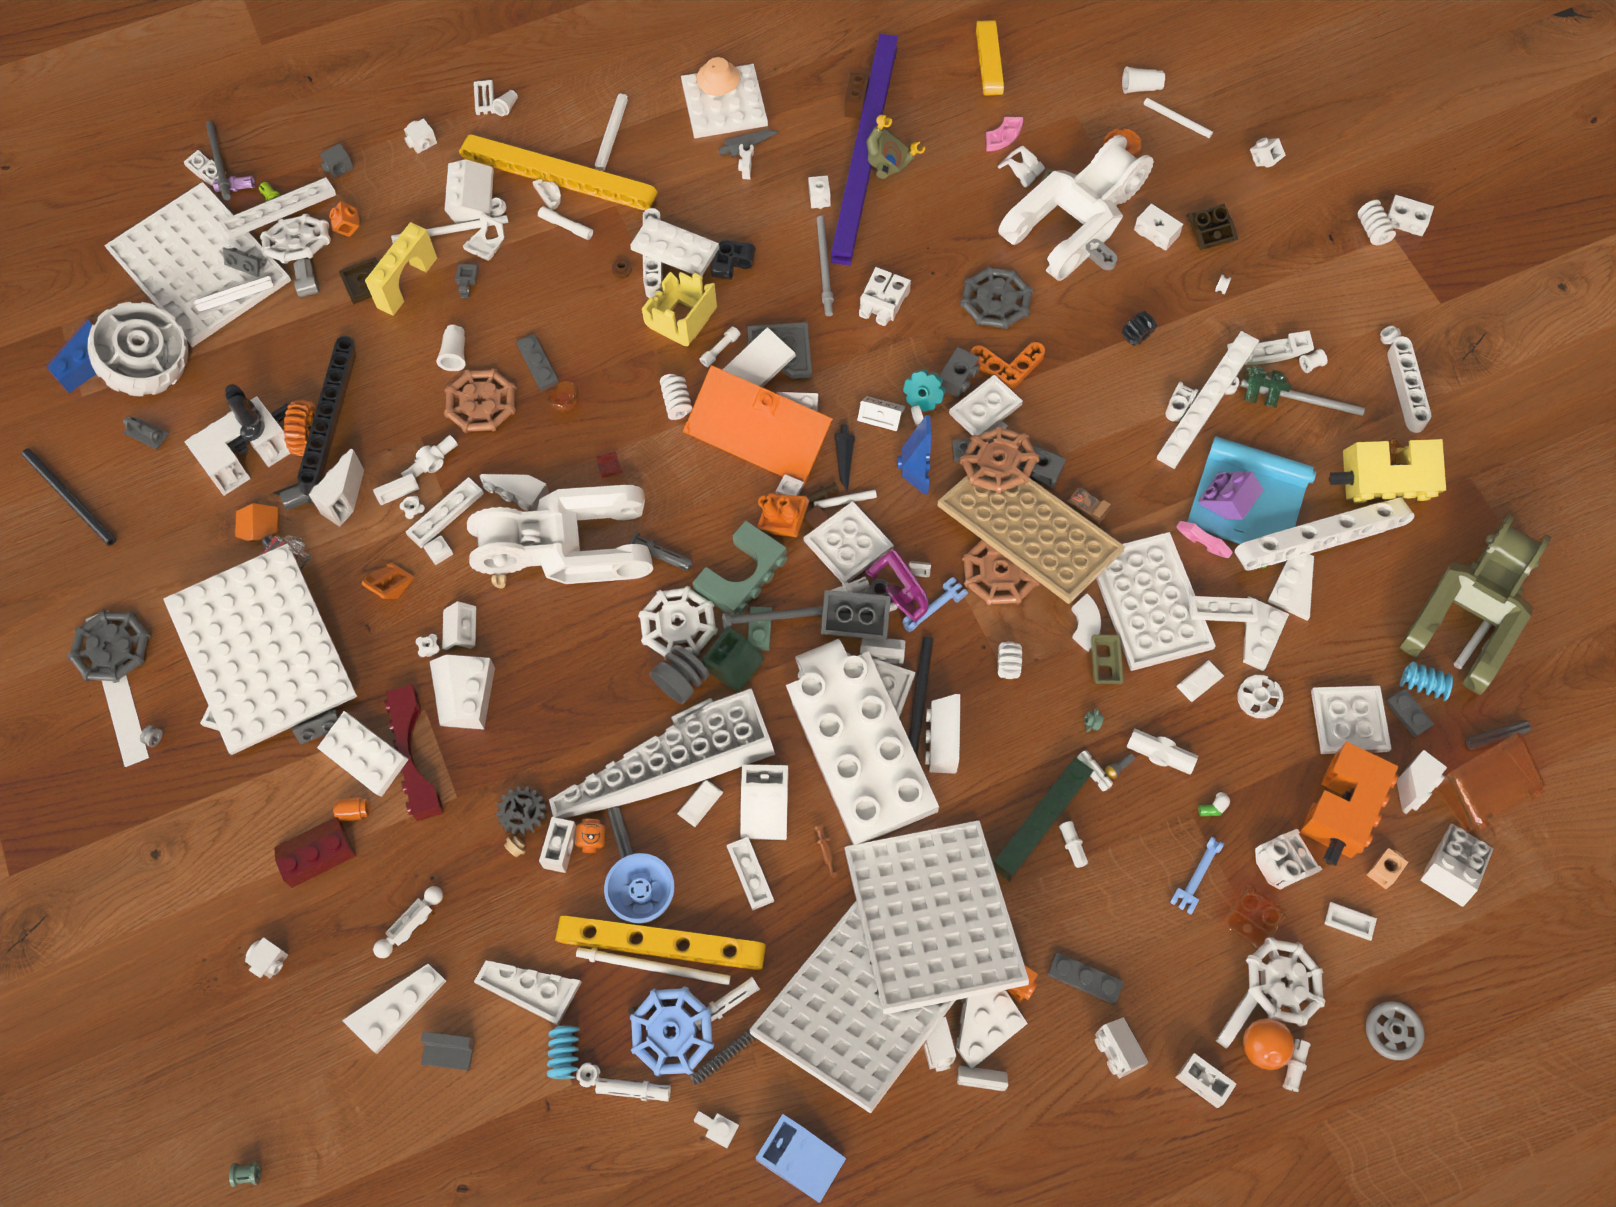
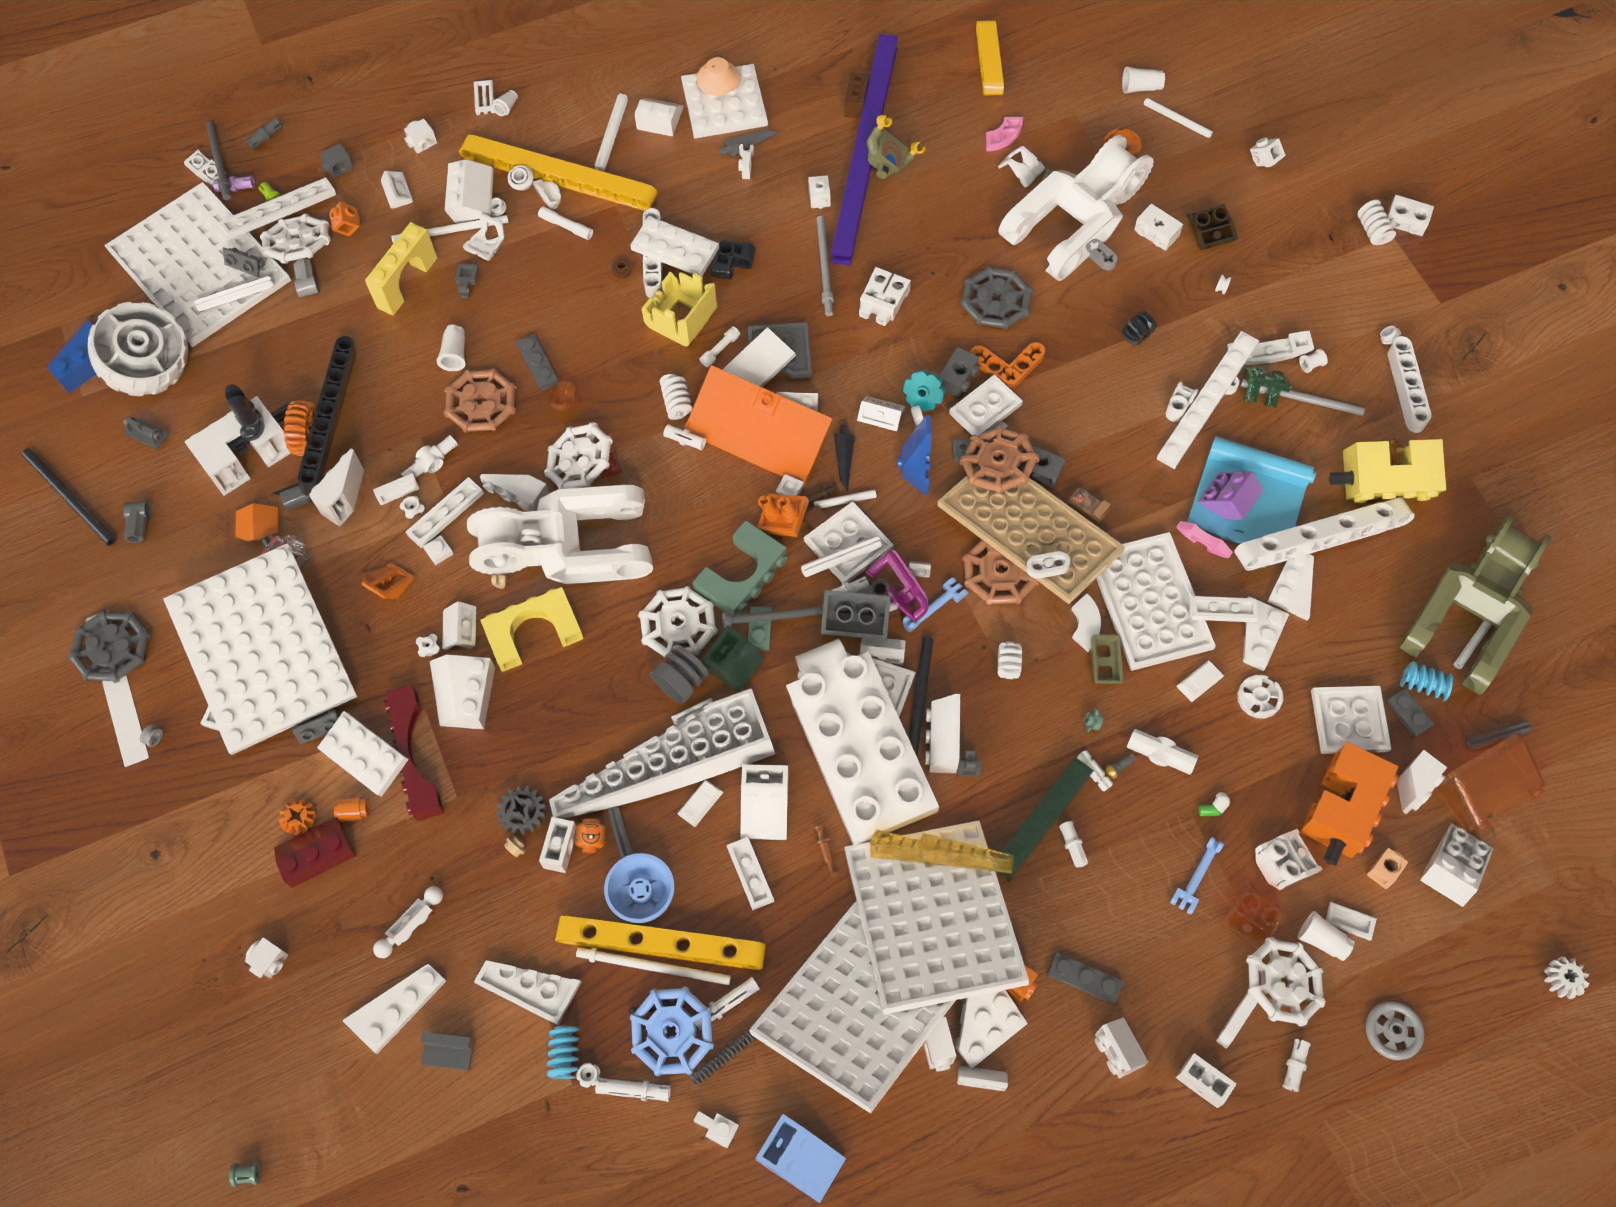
dark brown tile [339,257,378,304] -> none
dark grey pin [629,532,693,572] -> none
orange piece [1243,1018,1295,1070] -> none
none -> dark grey piece [123,501,152,543]
none -> dark grey pin [245,118,283,151]
none -> orange gear [278,799,316,835]
none -> white slope [381,171,413,209]
none -> light yellow arch [481,587,583,672]
none -> white cone [508,165,533,191]
none -> white plate [544,422,613,489]
none -> white slope [635,98,683,136]
none -> white pin [663,424,706,451]
none -> white axle [801,536,882,577]
none -> clear yellow slope [870,829,1014,873]
none -> dark grey plate [957,751,981,777]
none -> white plate [1026,551,1070,579]
none -> white plant [1297,911,1355,961]
none -> white gear [1544,957,1589,999]

